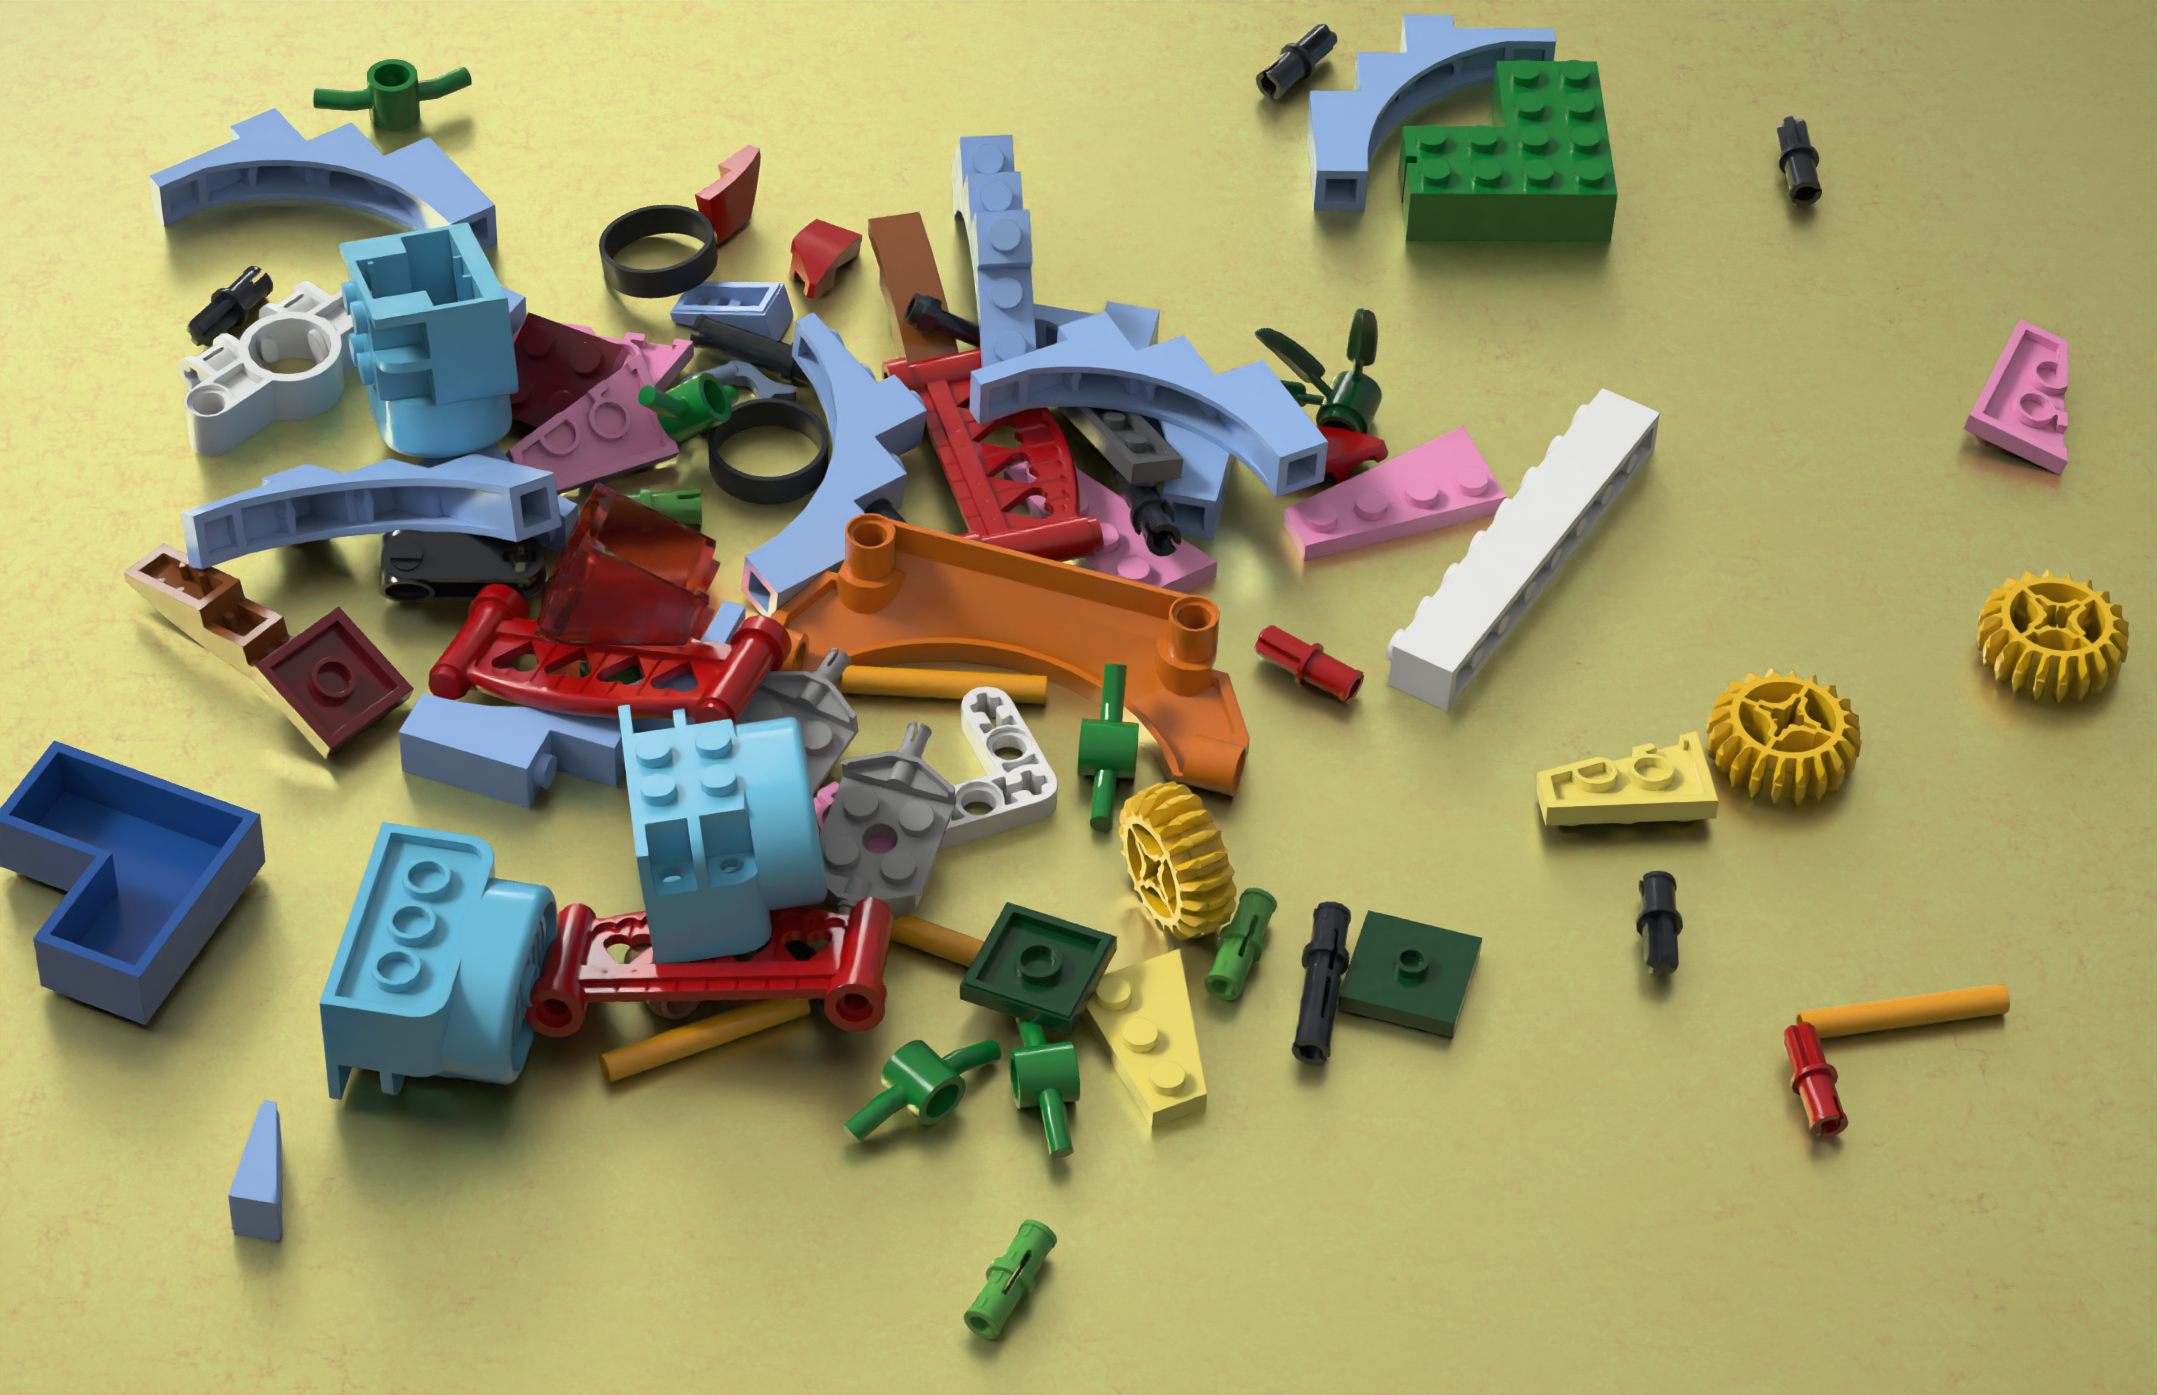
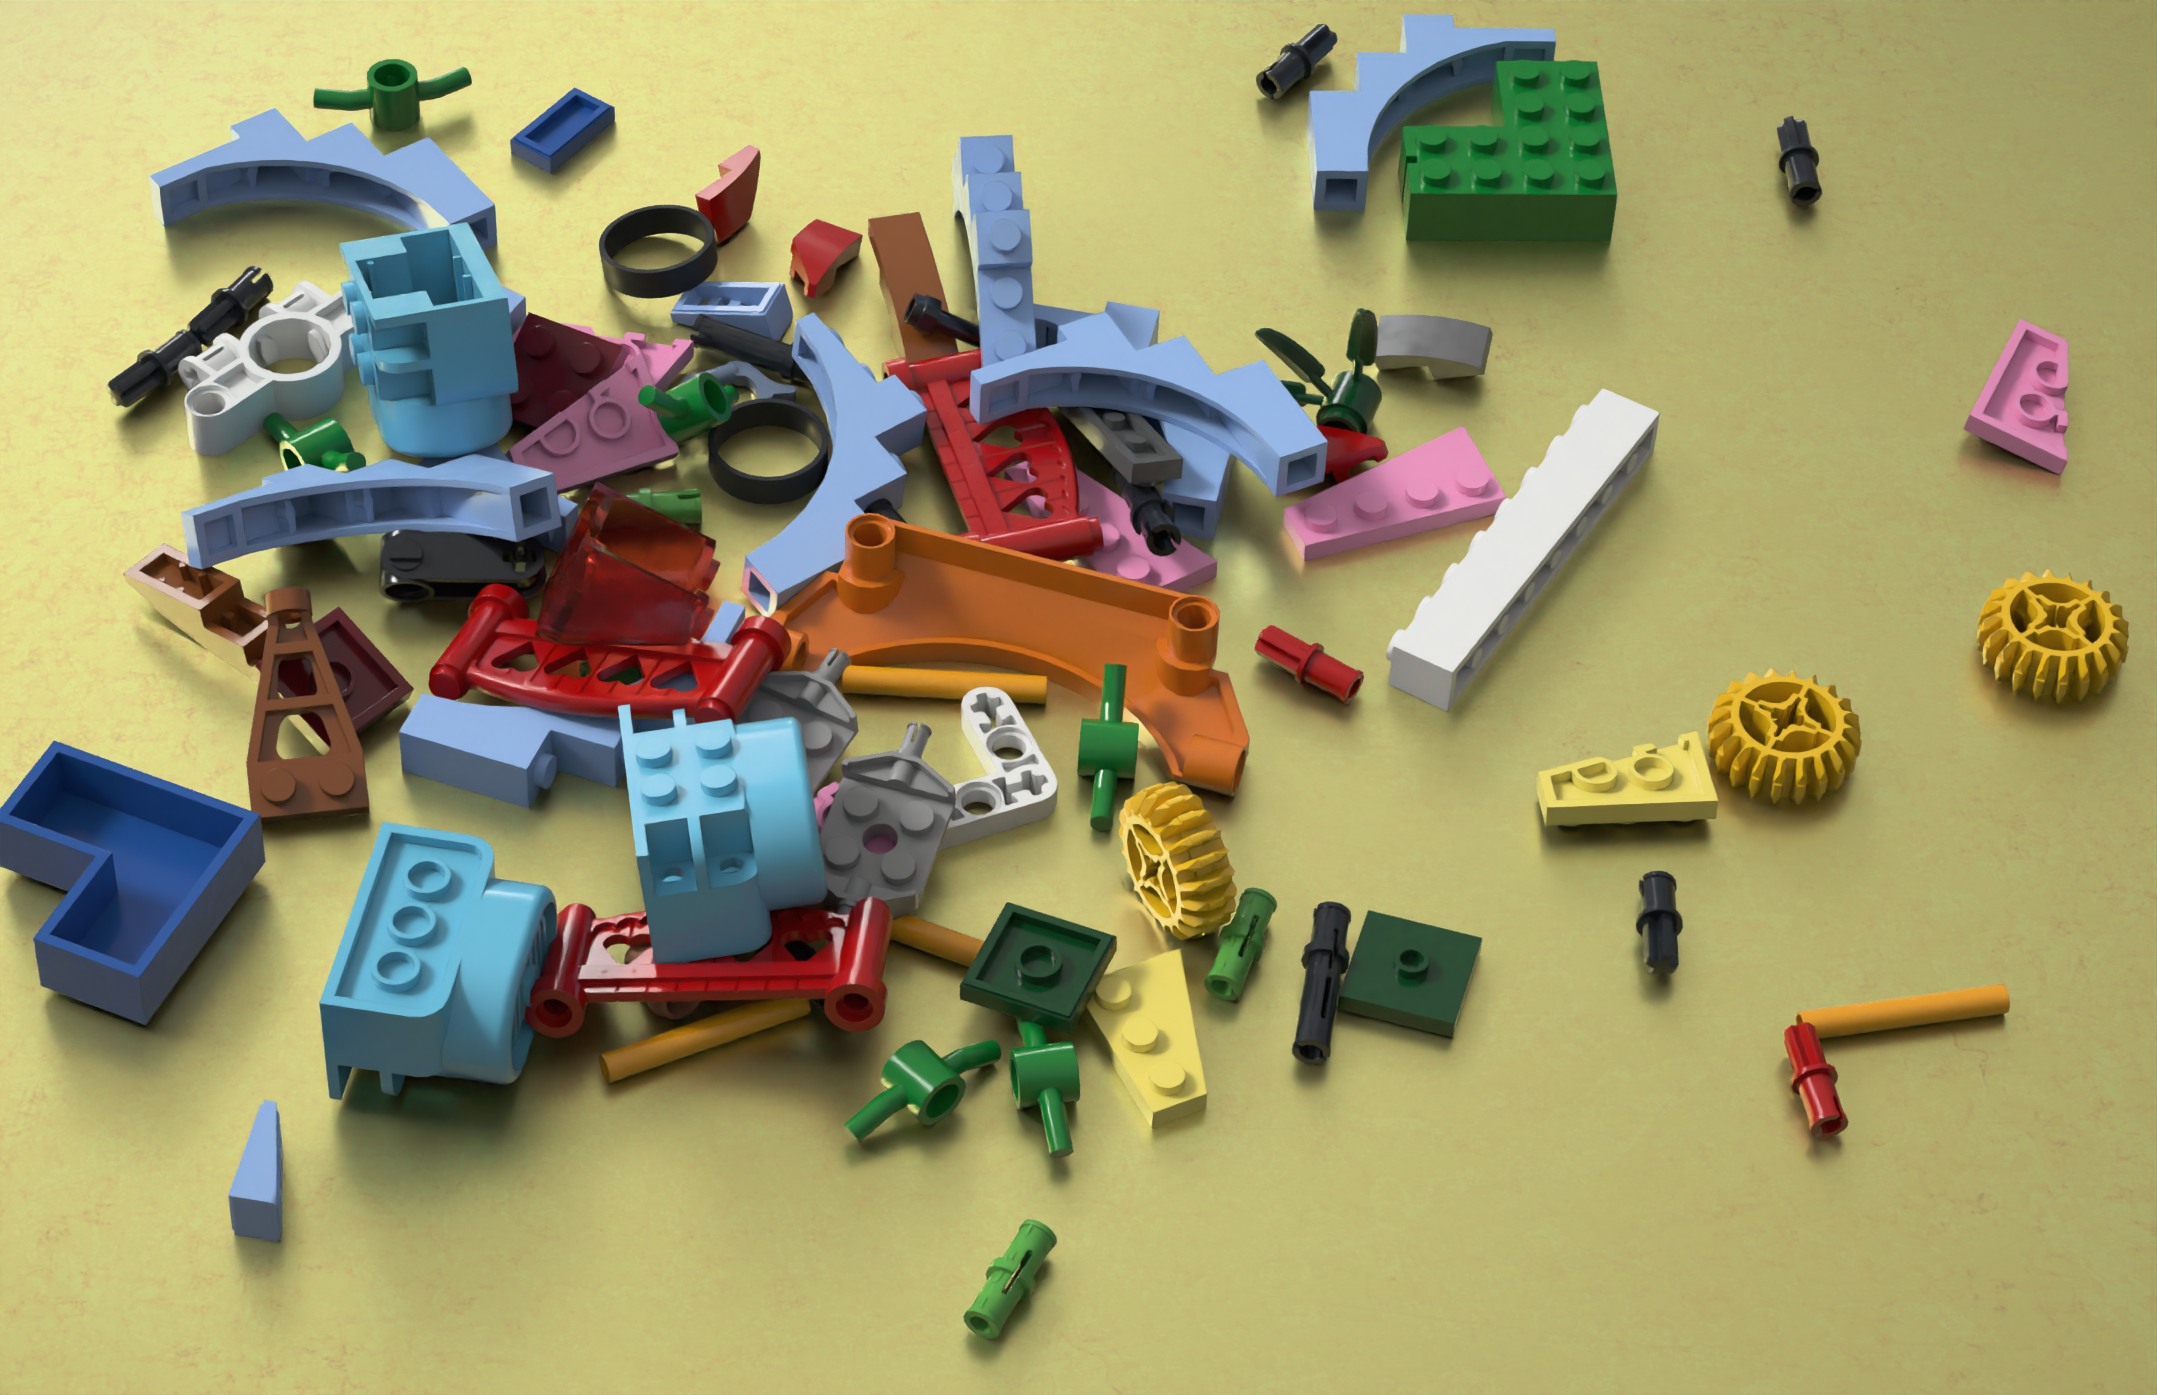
none -> black axle [106,329,203,408]
none -> dark orange plate [246,587,370,825]
none -> green piece [263,412,366,473]
none -> blue tile [510,87,615,174]
none -> flat silver slope [1374,315,1493,379]

